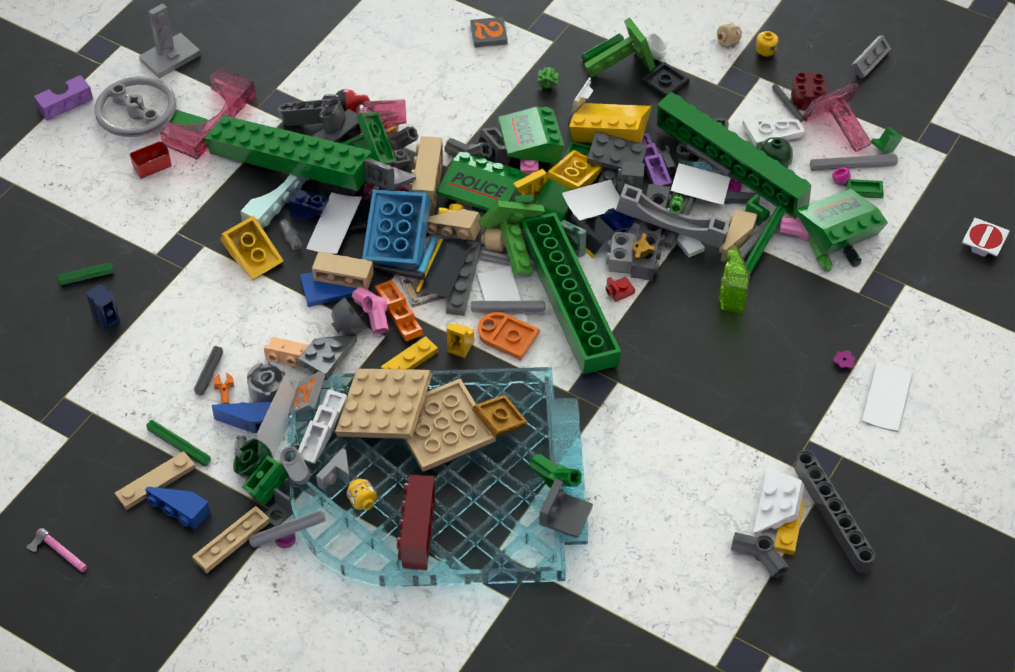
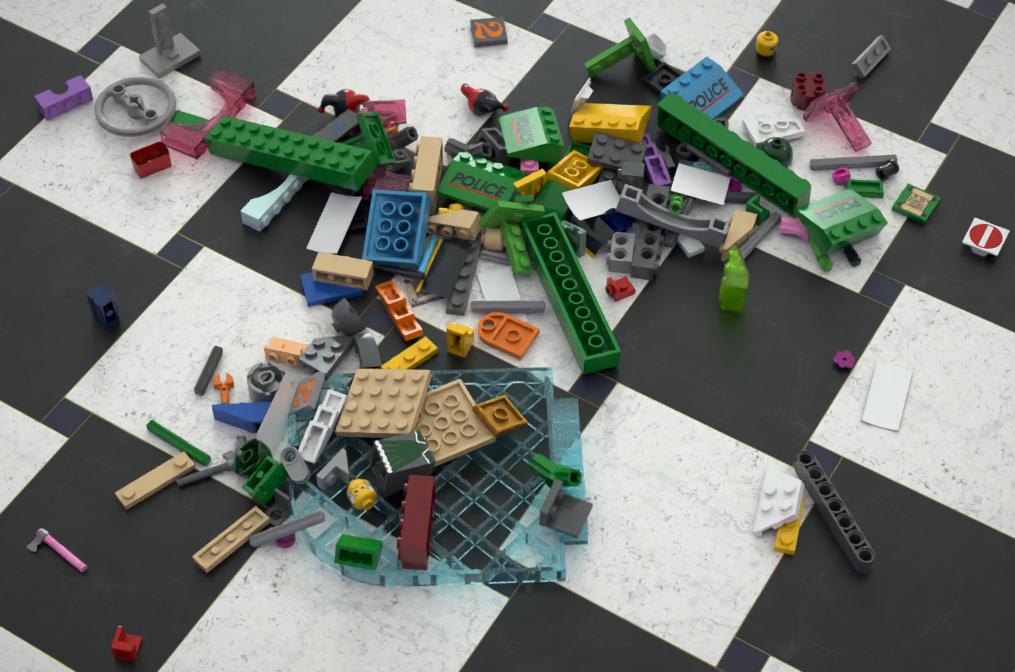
green axle [57,263,114,285] -> none
blue slope [145,487,211,530] -> none
yellow slope [220,215,284,280] -> none
dark grey beam [278,98,345,132] -> none
clear axle [279,219,302,250] -> none
clear blue slope [288,188,329,220] -> none
bright pink piece [352,287,389,334] -> none
dark grey bracket [364,158,416,191] -> none
bright green gear [537,67,559,88] -> none
green axle [582,33,624,63] -> none
pearl gold piece [632,233,655,259] -> none
tan head [717,22,742,46] -> none
dark grey piece [731,532,789,578] -> none
green axle [739,205,786,279] -> none
dark grey bar [772,84,805,122] -> none
green panel [870,127,903,152] -> none
none -> red panel [111,626,142,661]
none -> dark grey piece [176,451,235,487]
none -> green brick [334,534,383,571]
none -> dark grey slope [353,333,382,369]
none -> slope [370,430,436,497]
none -> black piece [460,83,509,115]
none -> dark azure slope [660,56,744,120]
none -> black bush [875,159,899,182]
none -> tile [892,183,941,225]

